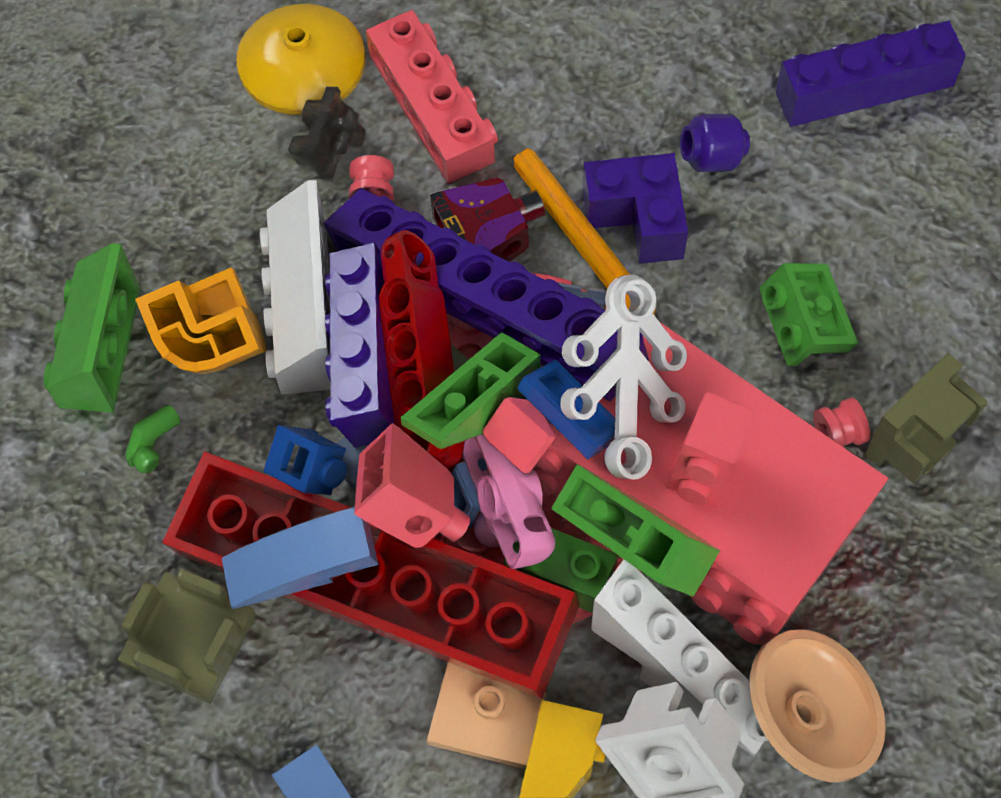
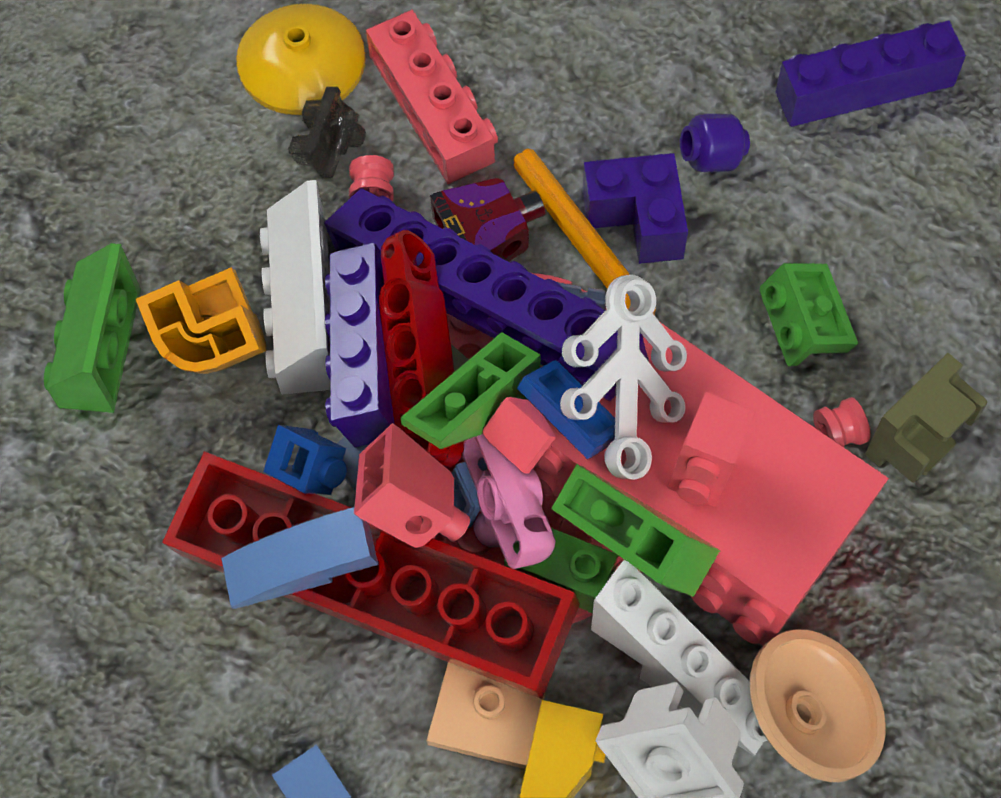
olive panel [117,569,256,704] -> none
bright green arm [125,404,180,474] -> none

